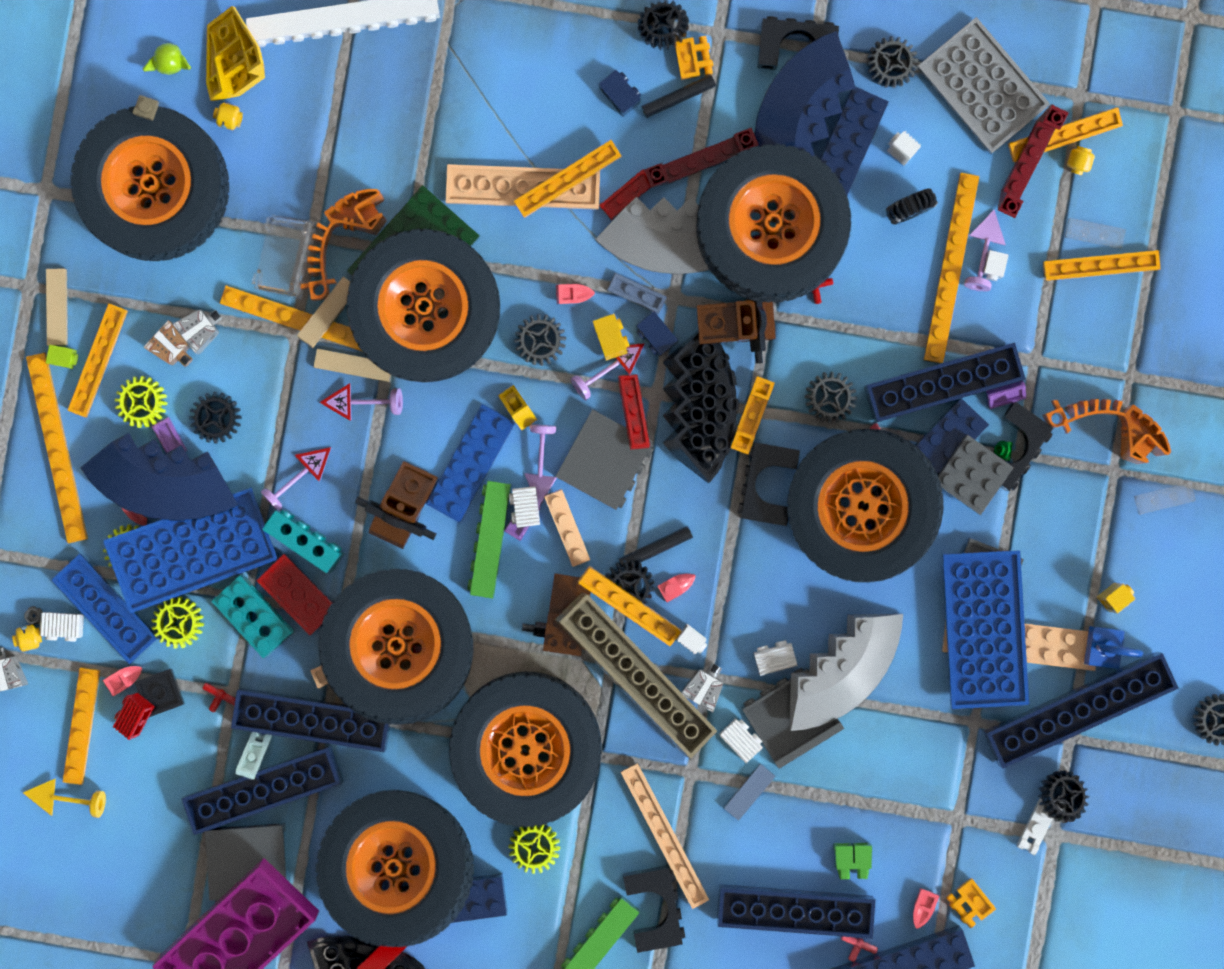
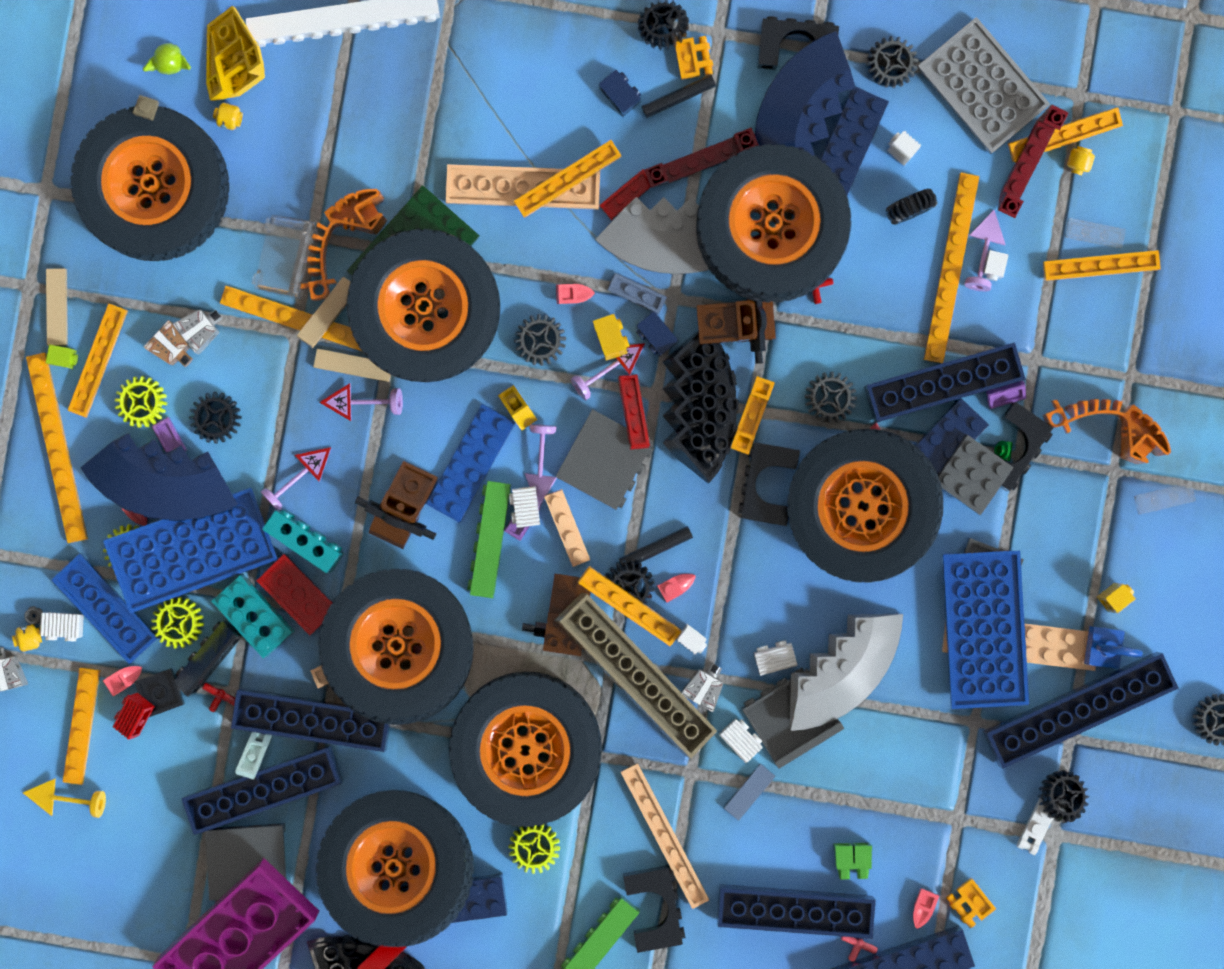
none -> black slope [174,620,242,697]

